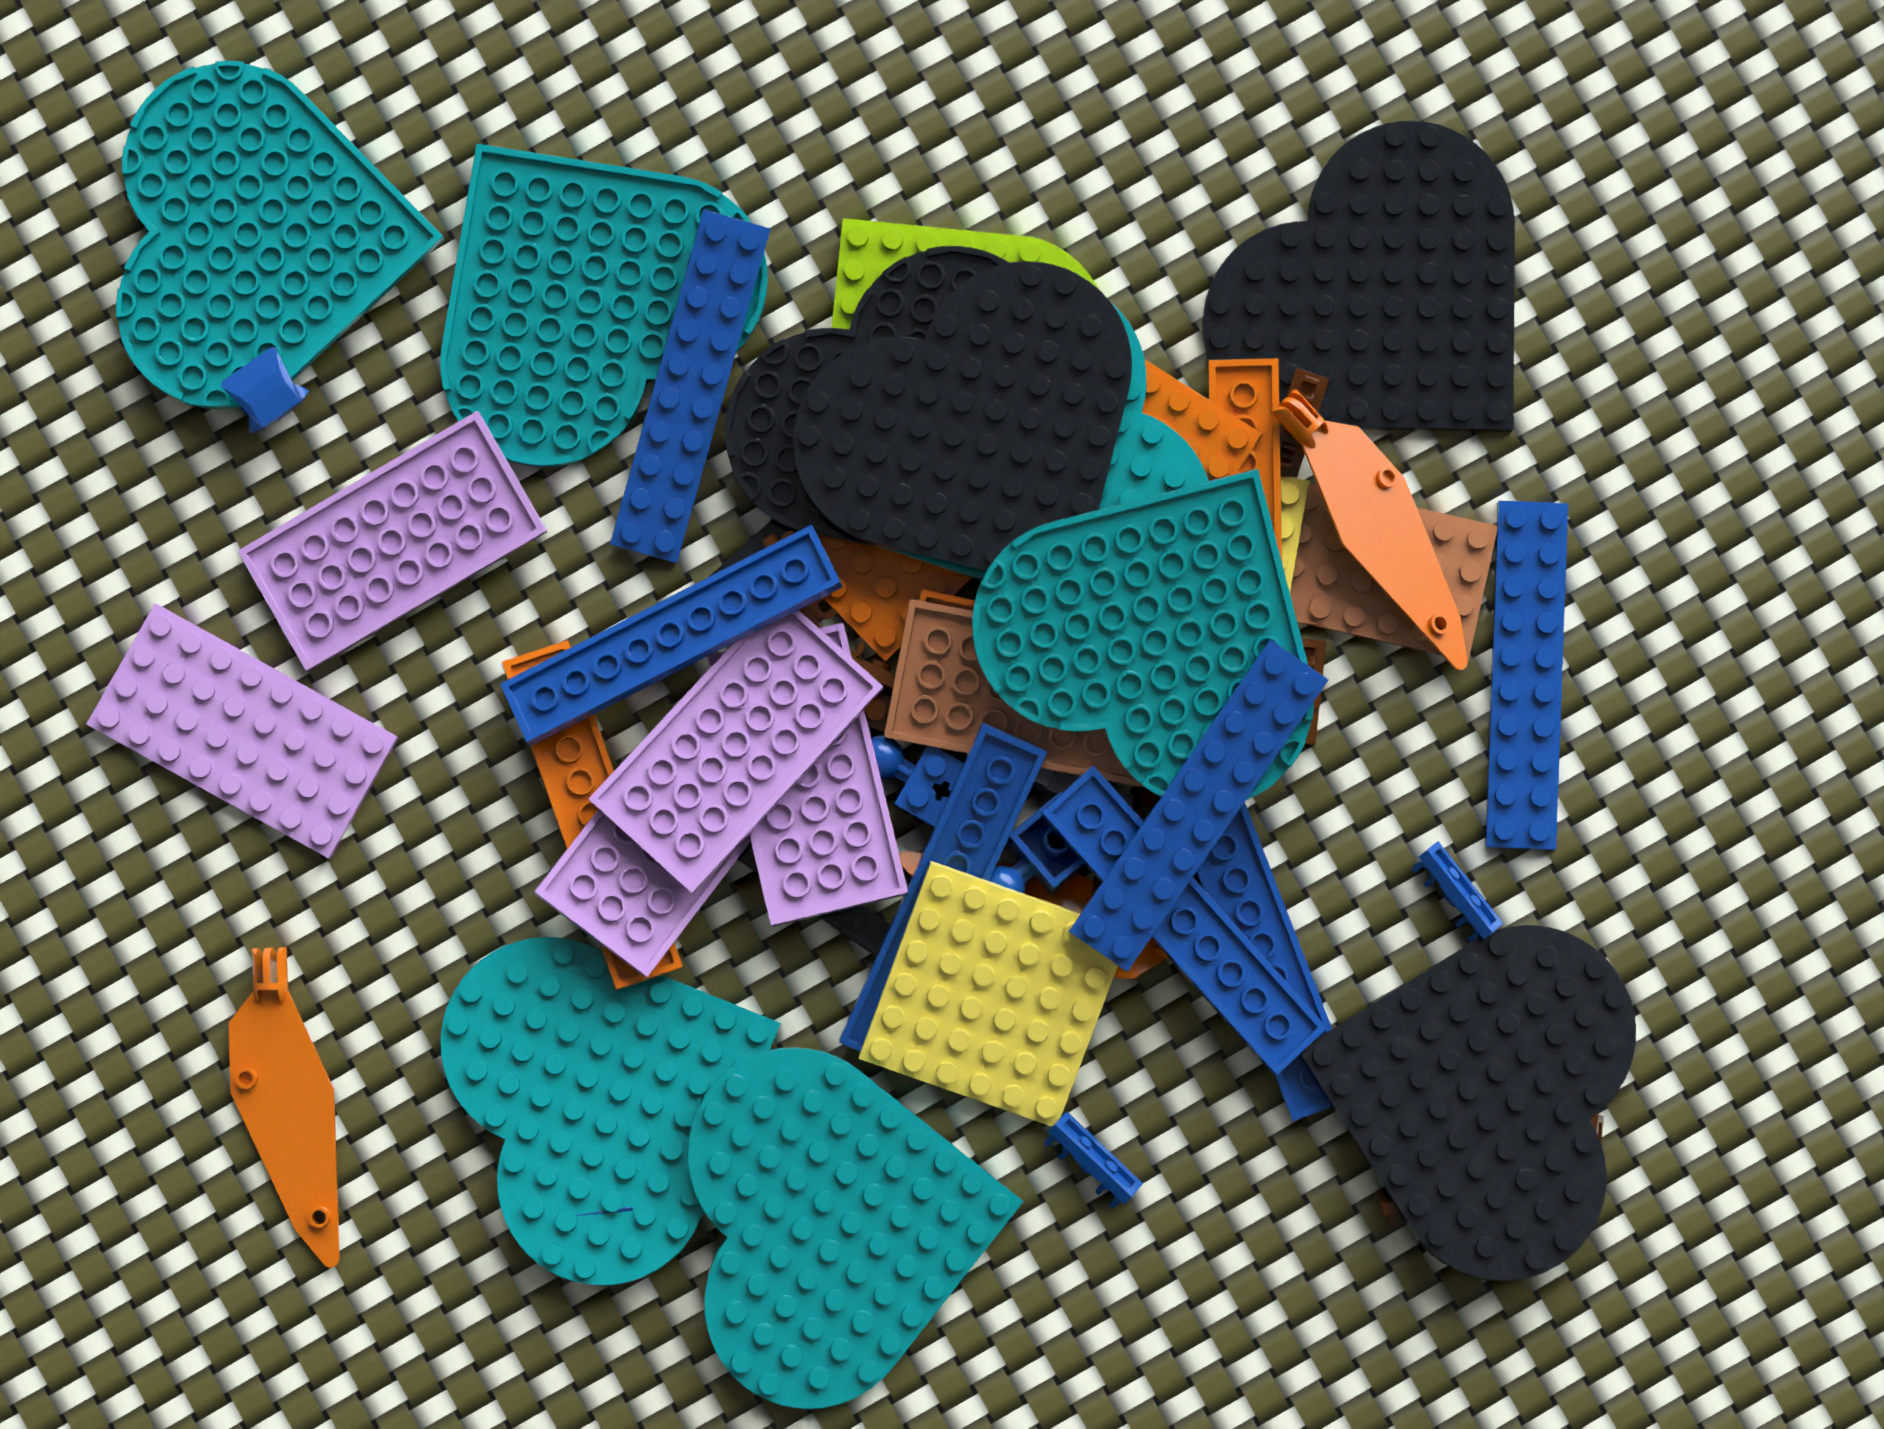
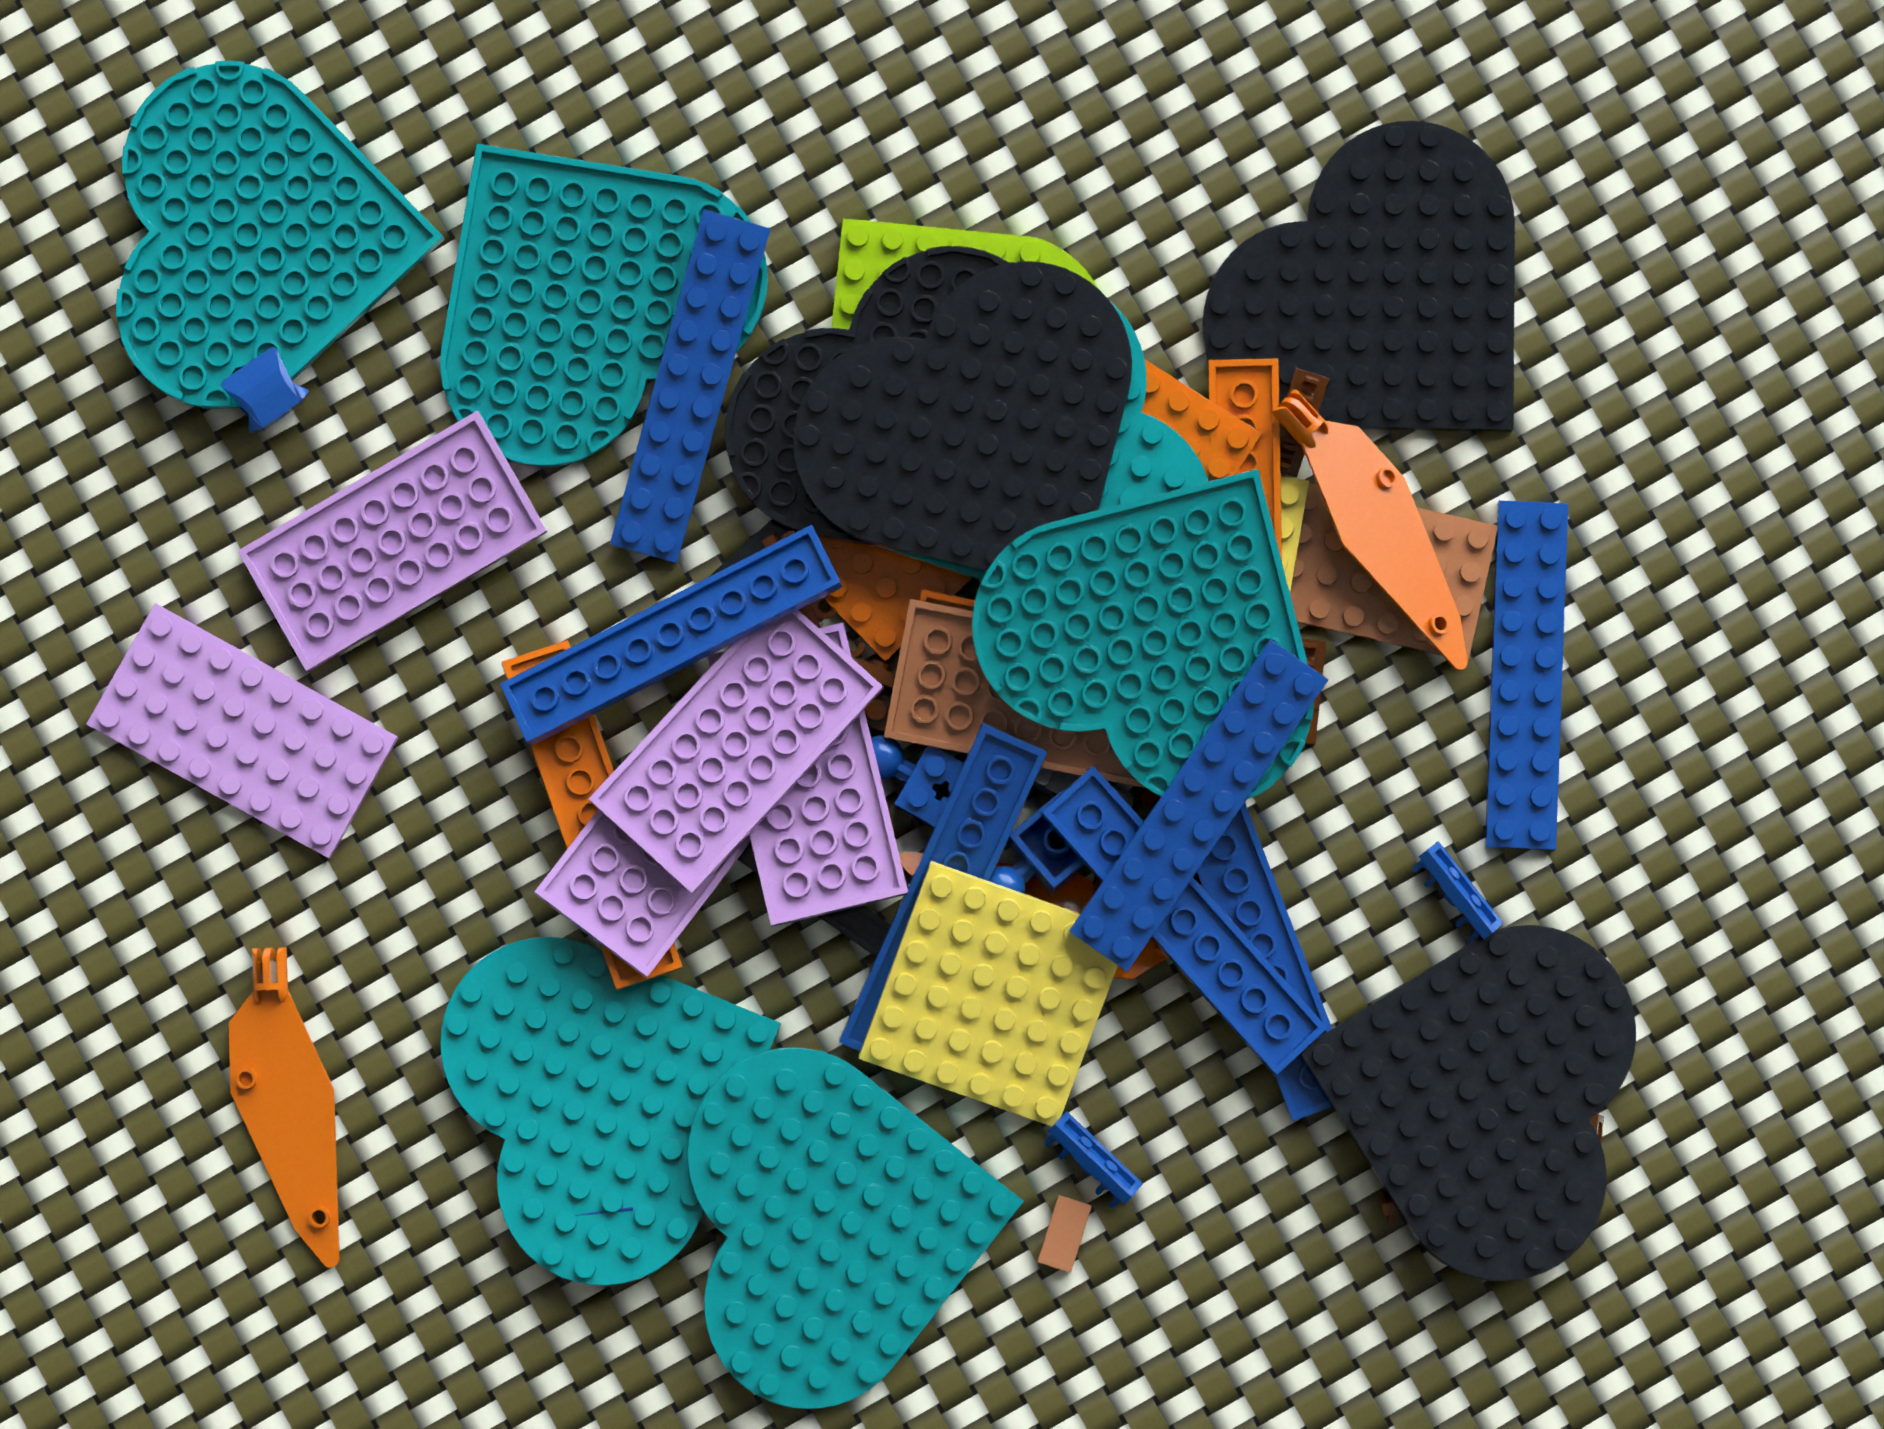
none -> nougat tile [1037,1195,1092,1273]

